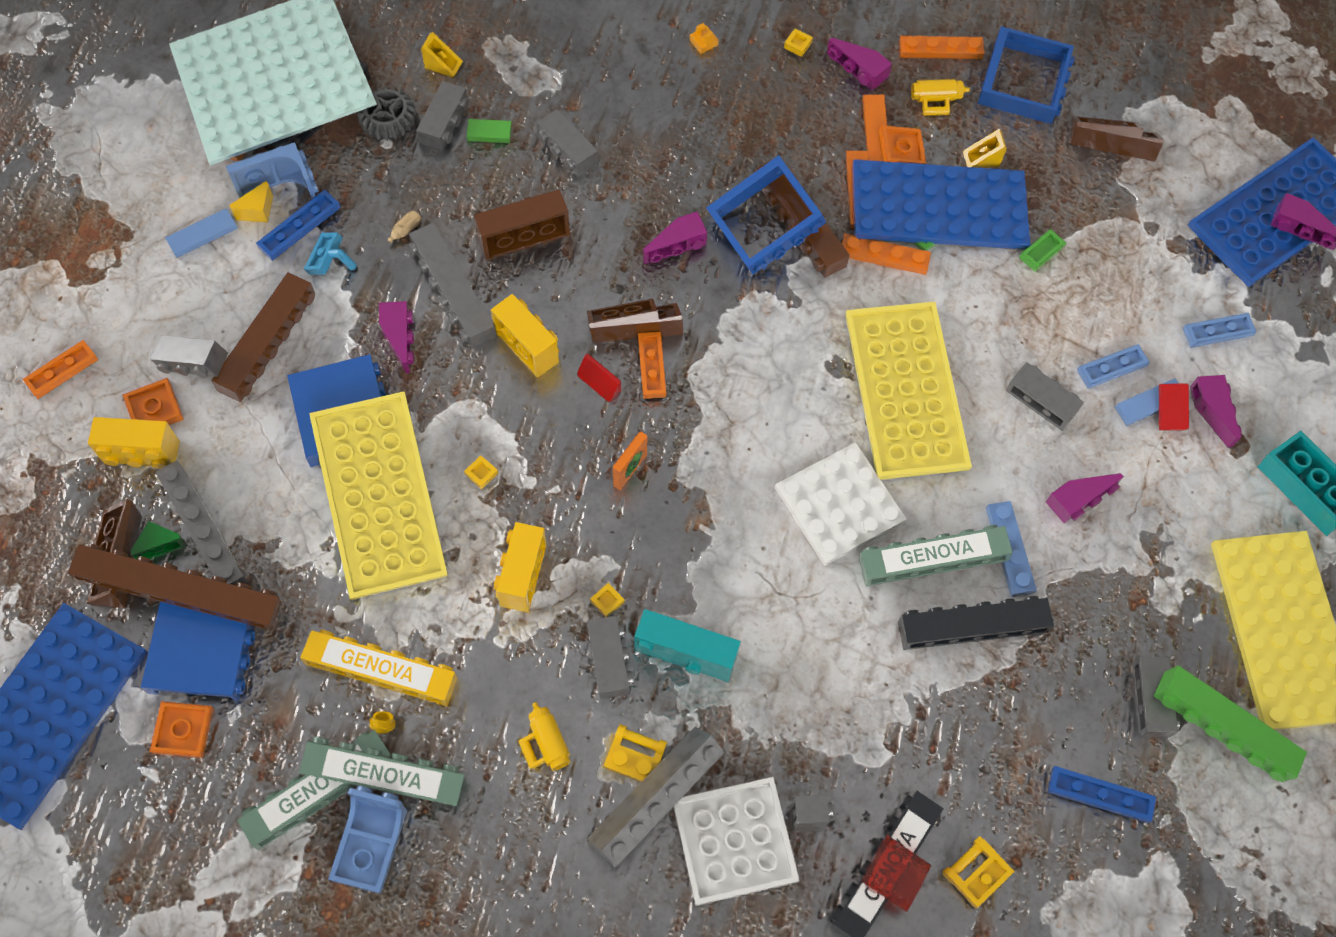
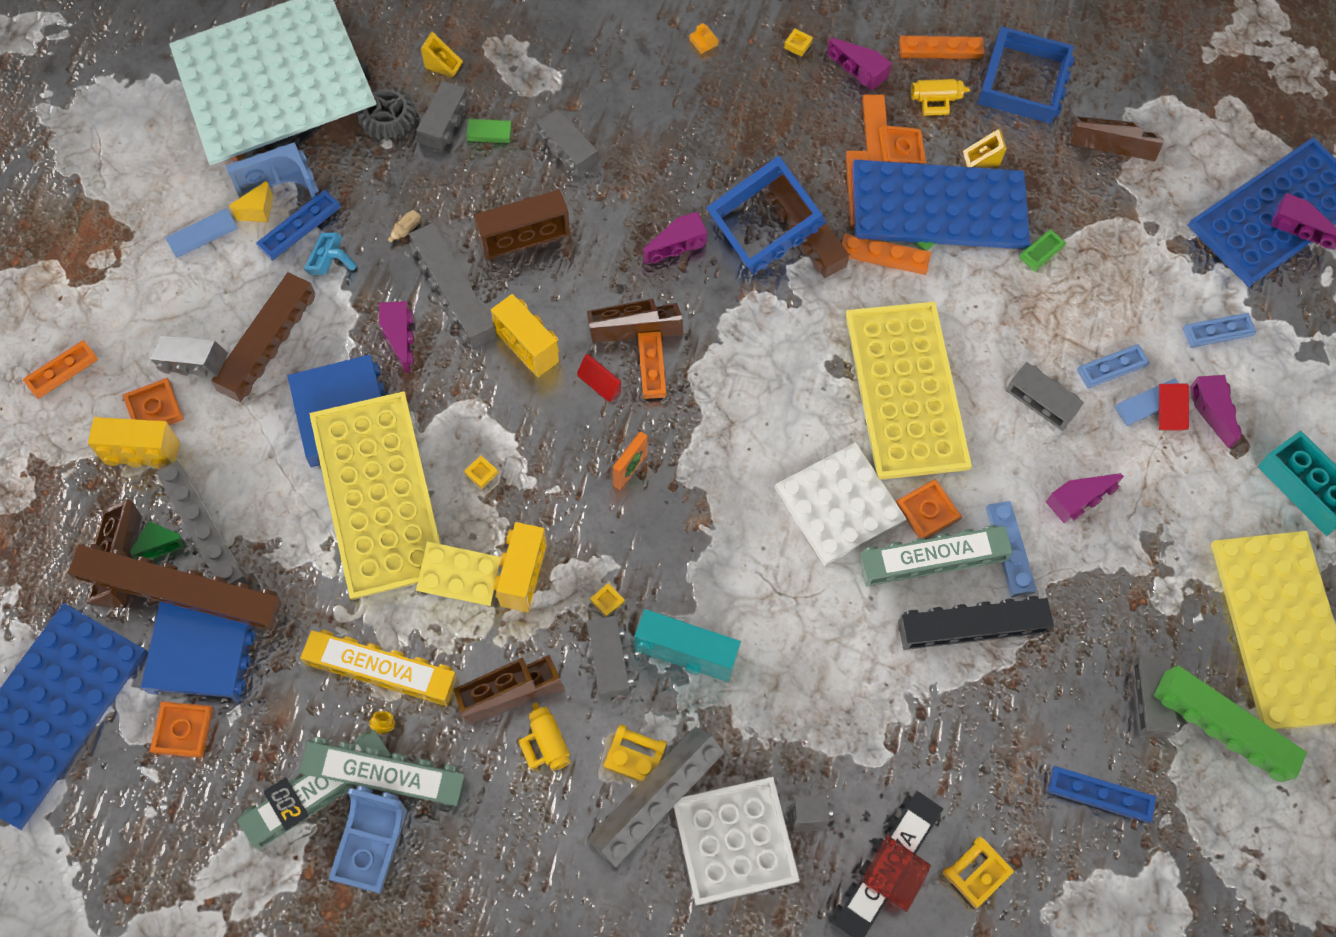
none -> black sticker [264,777,309,831]
none -> light yellow brick [416,541,501,606]
none -> reddish brown slope [454,654,565,725]
none -> orange tile [896,479,962,539]

